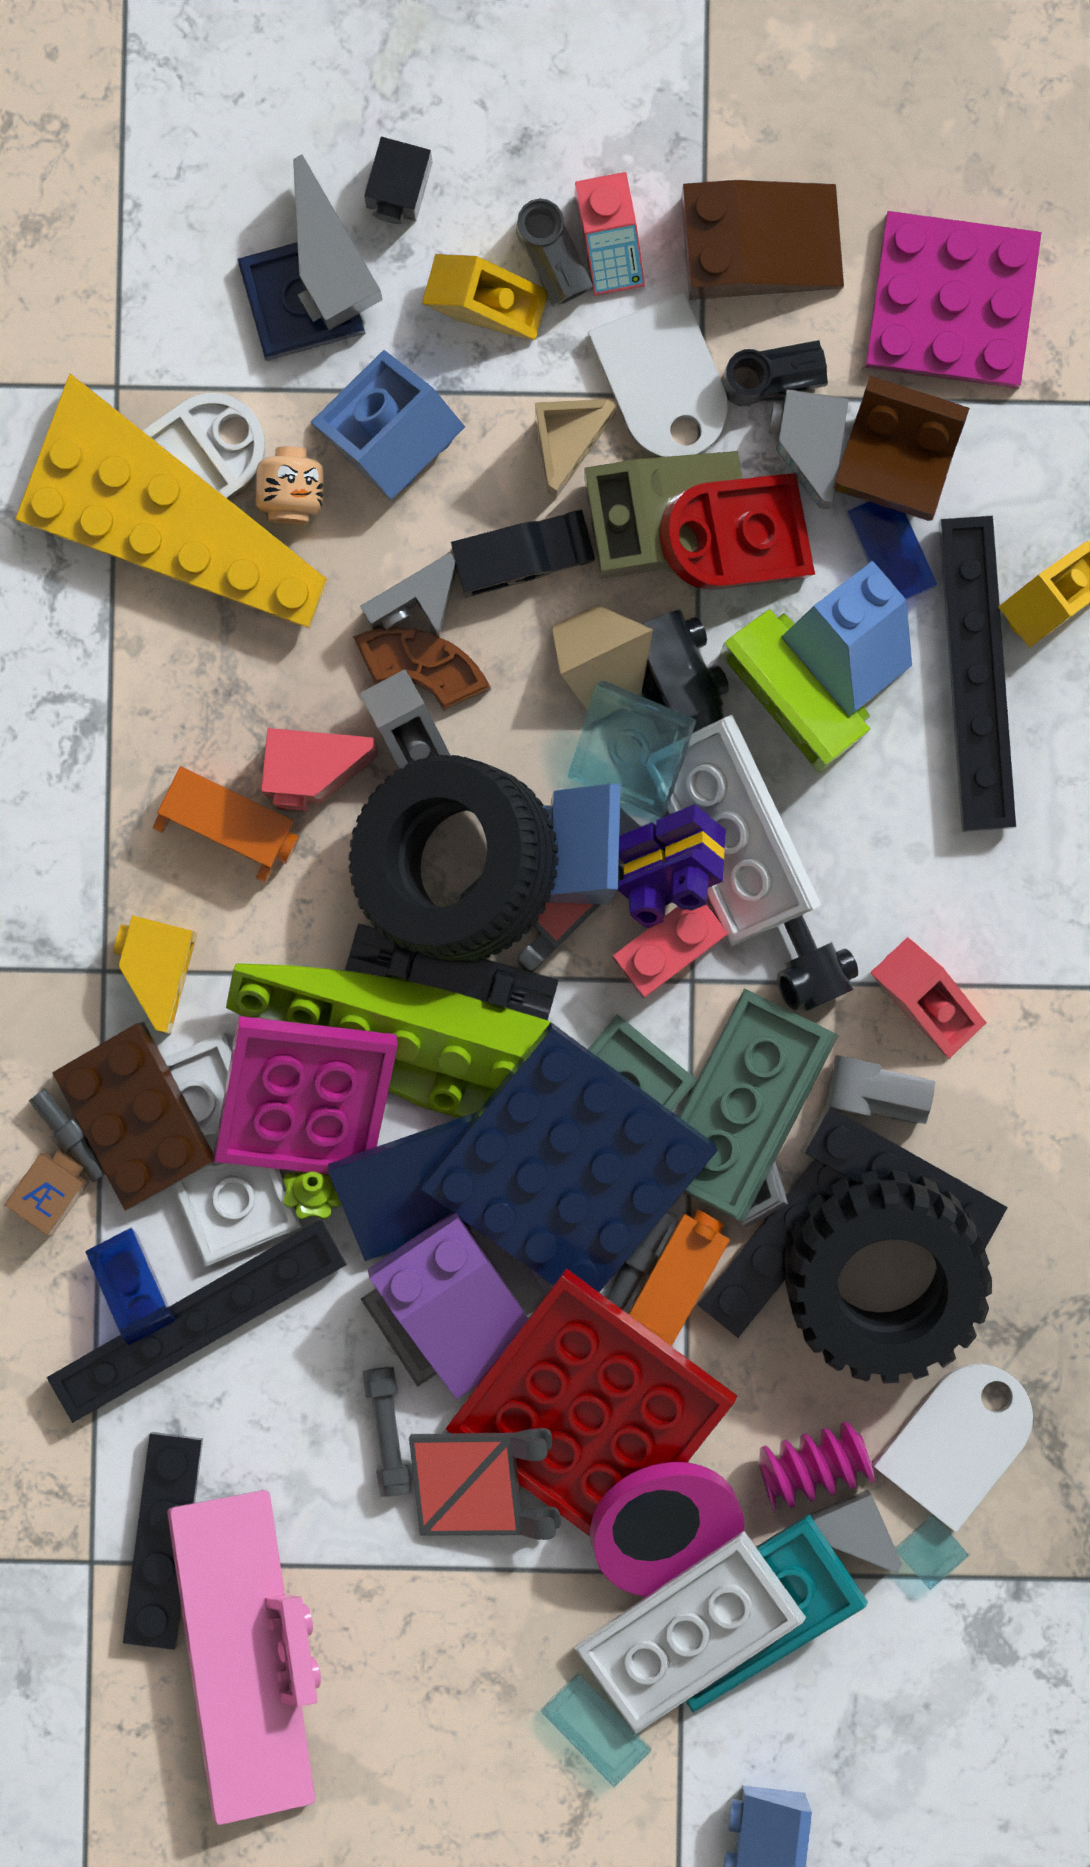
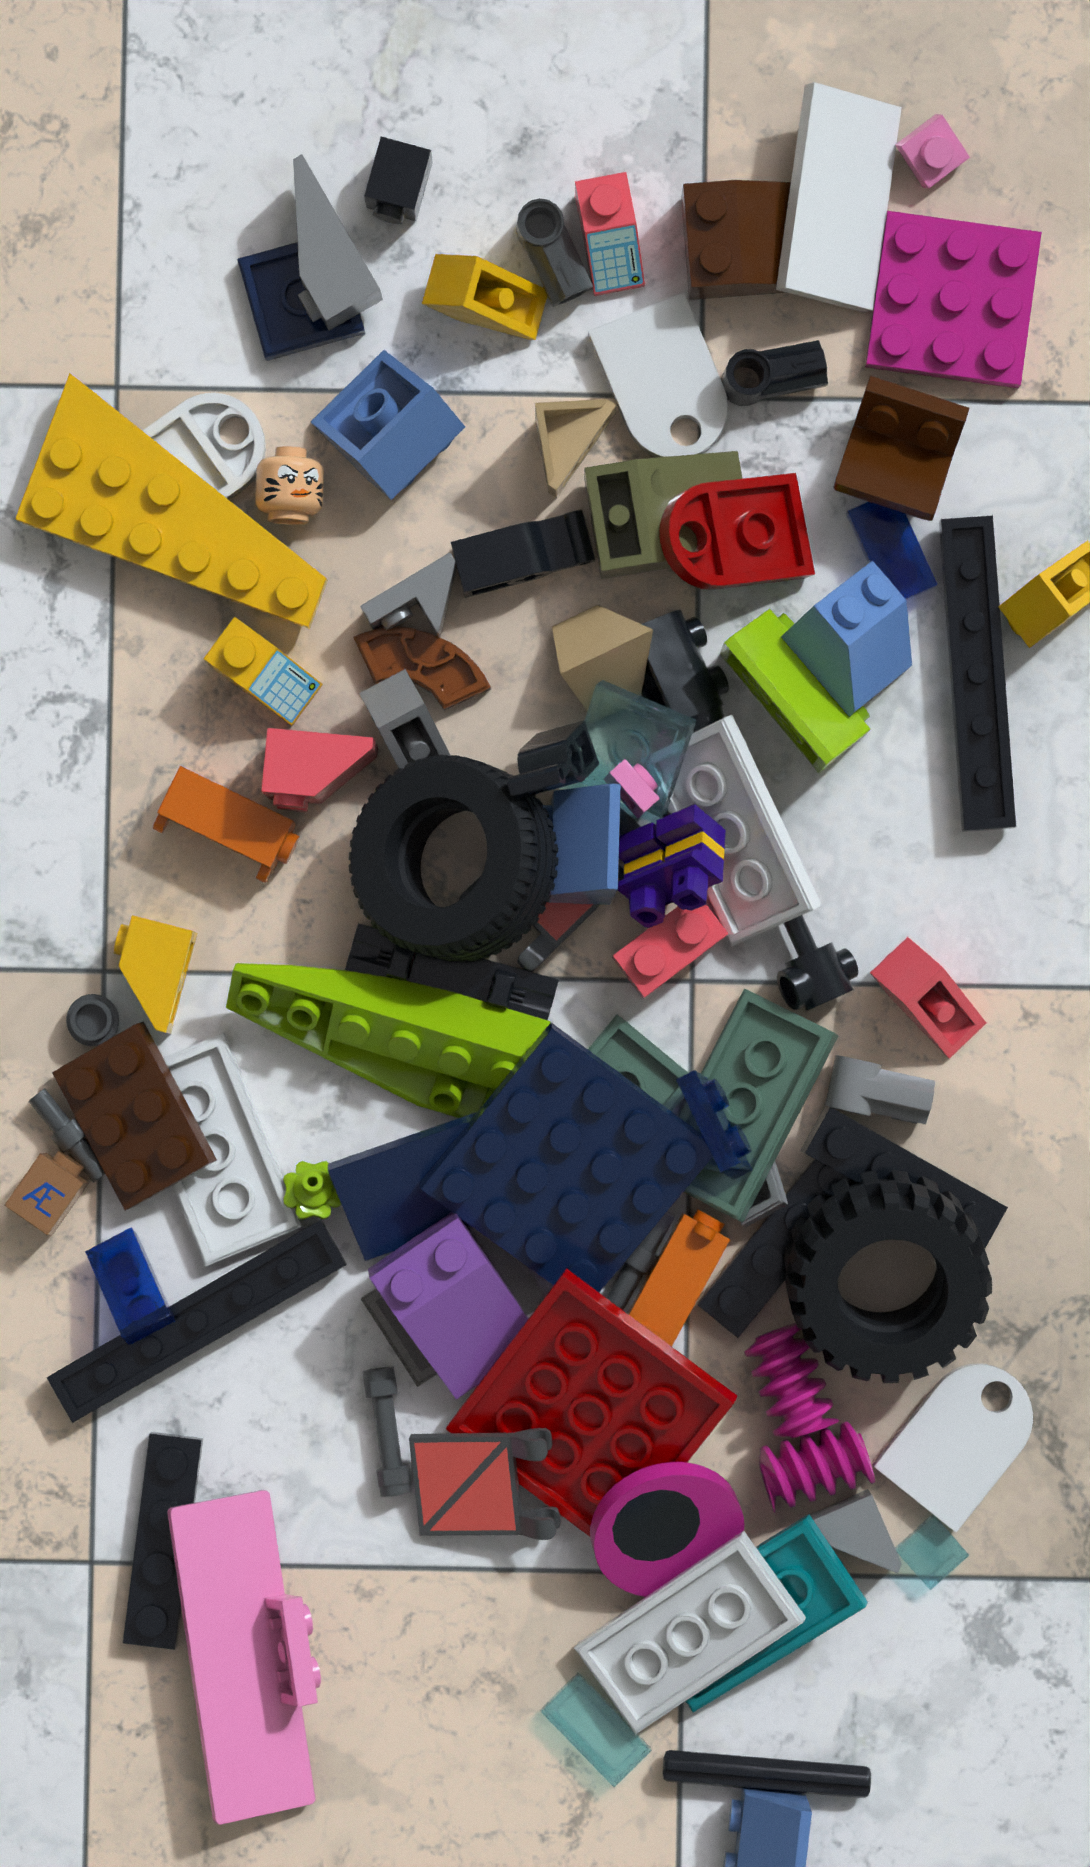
dark pink plate [214,1016,398,1174] -> none
light grey slope [769,389,849,510] -> none
none -> dark grey plate [66,994,119,1046]
none -> slope [203,616,323,726]
none -> black piece [507,720,599,798]
none -> bright pink plate [603,759,660,819]
none -> black axle [662,1750,871,1798]
none -> clear blue plate [676,1070,752,1180]
none -> dark pink piece [744,1323,839,1438]
none -> white tile [776,82,902,313]
none -> bright pink plate [895,114,970,188]

